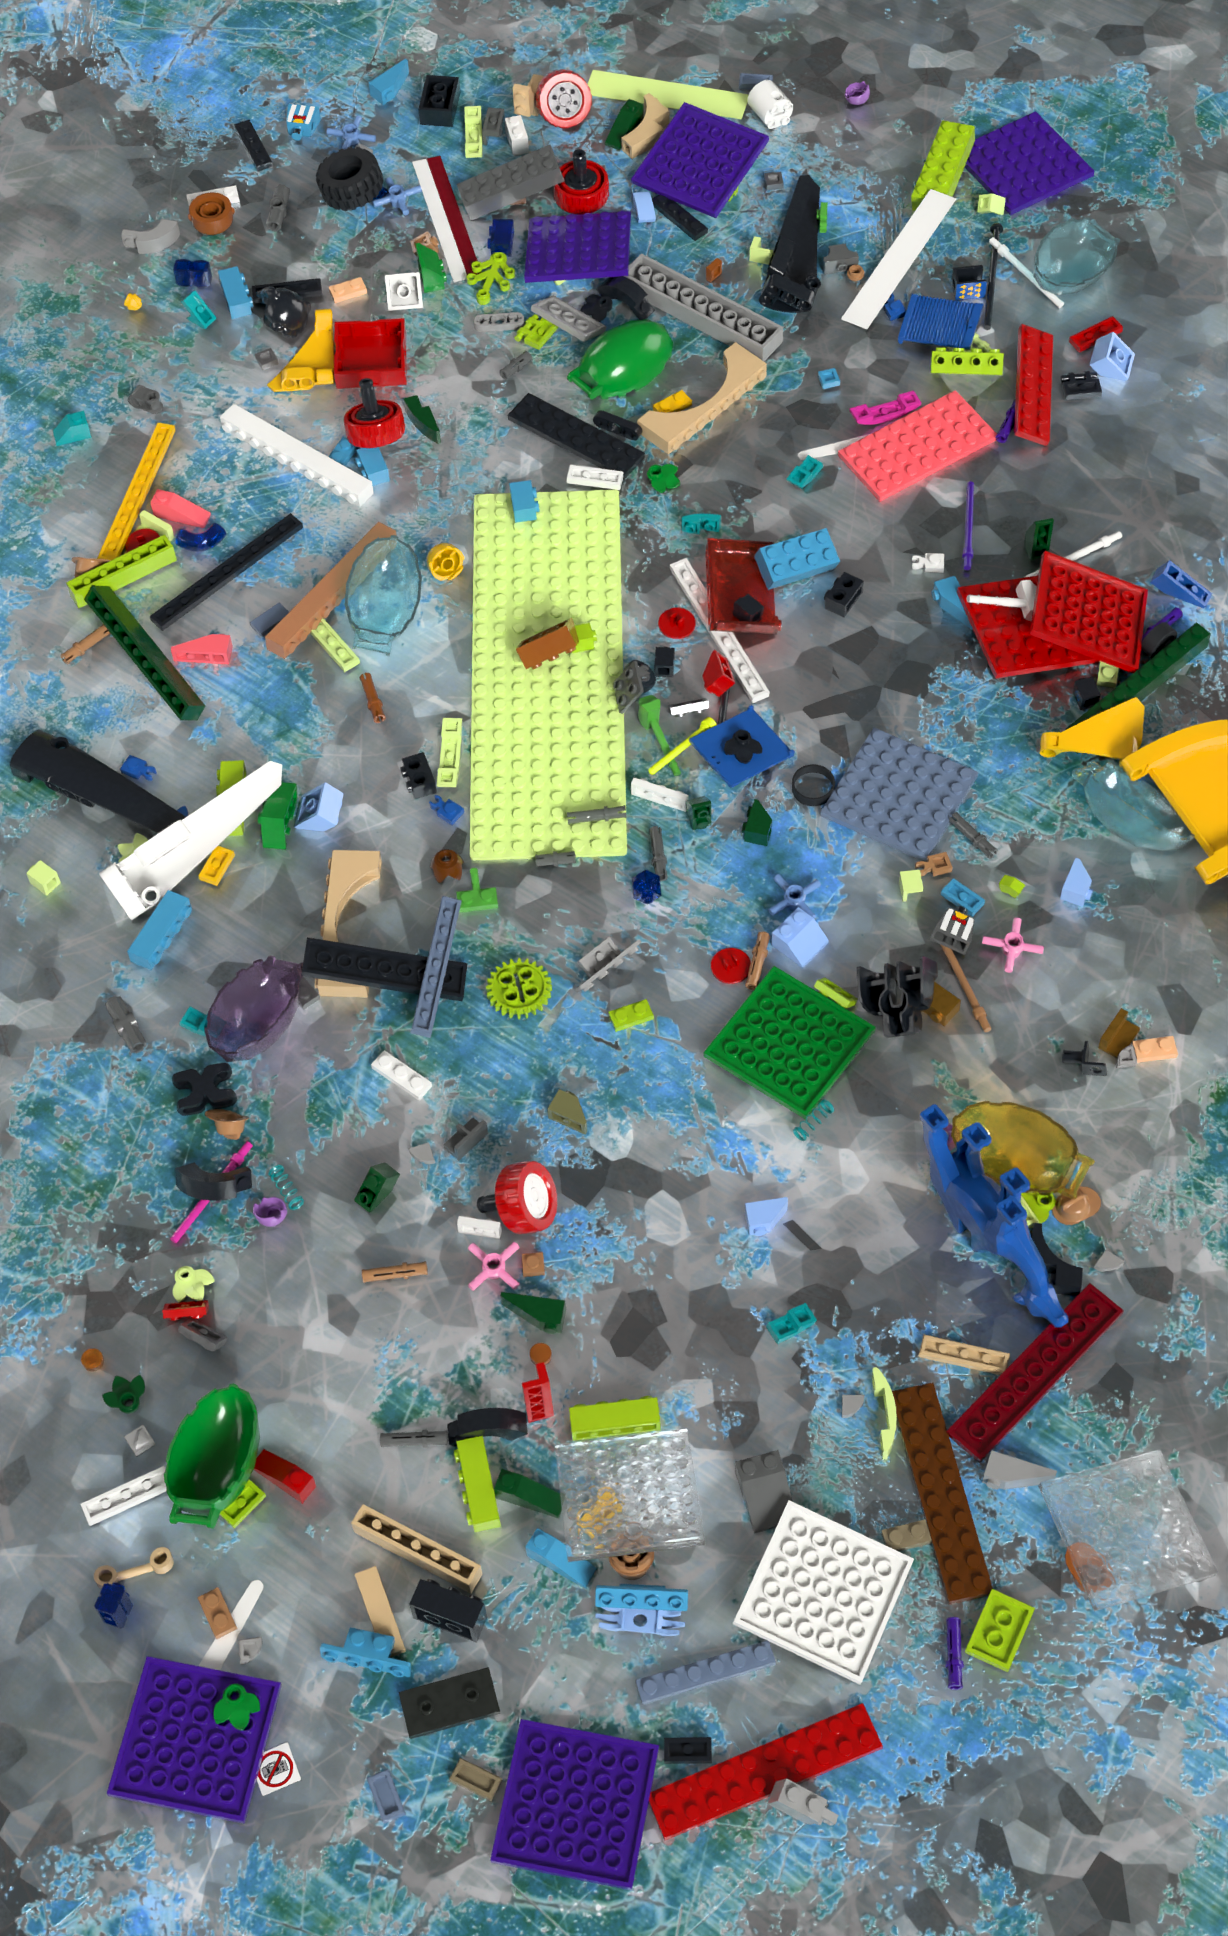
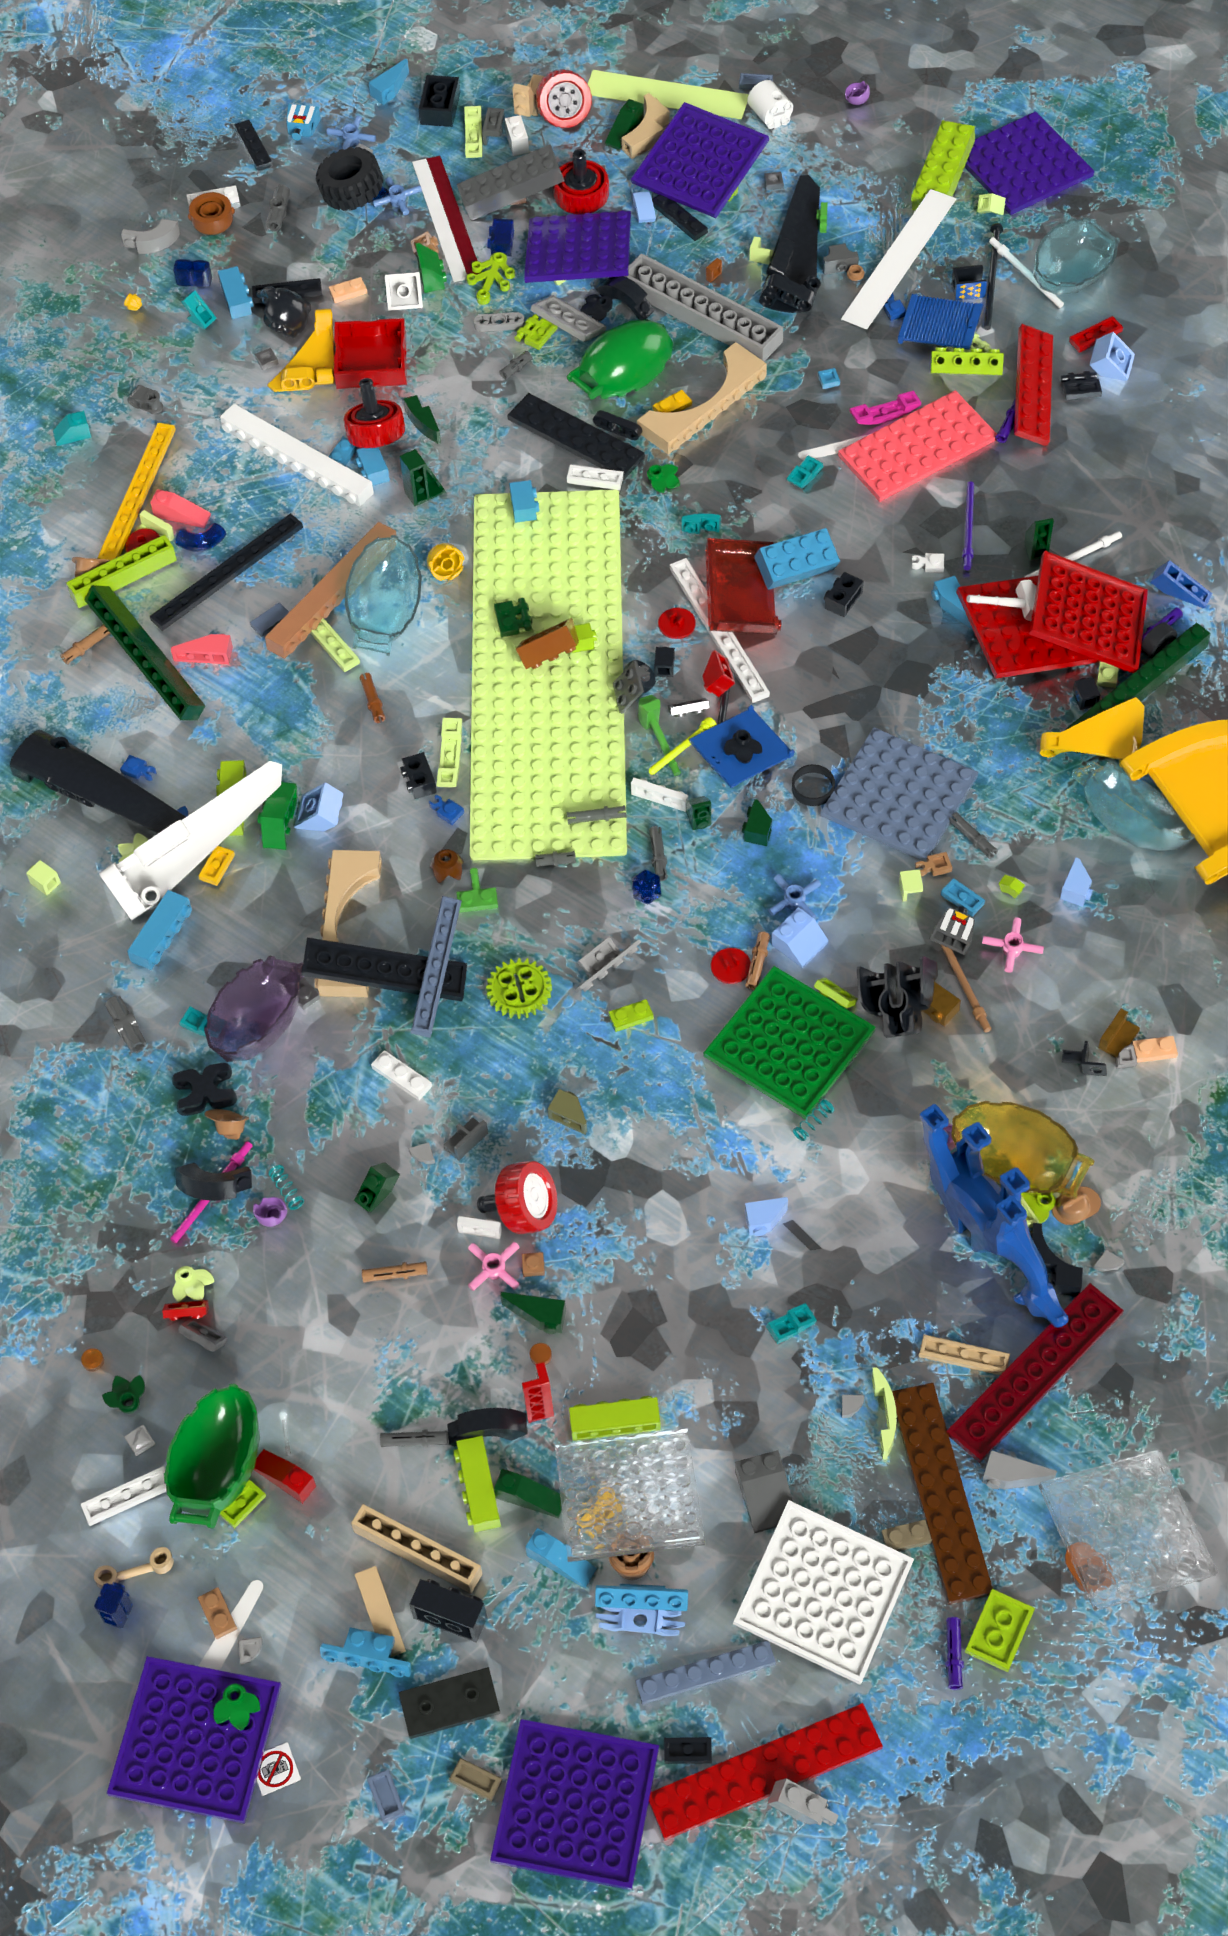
black brick [733,594,764,628] -> none
none -> clear hinge [279,1412,291,1456]
none -> dark green wedge [399,449,446,507]
none -> dark green plate [494,598,532,637]

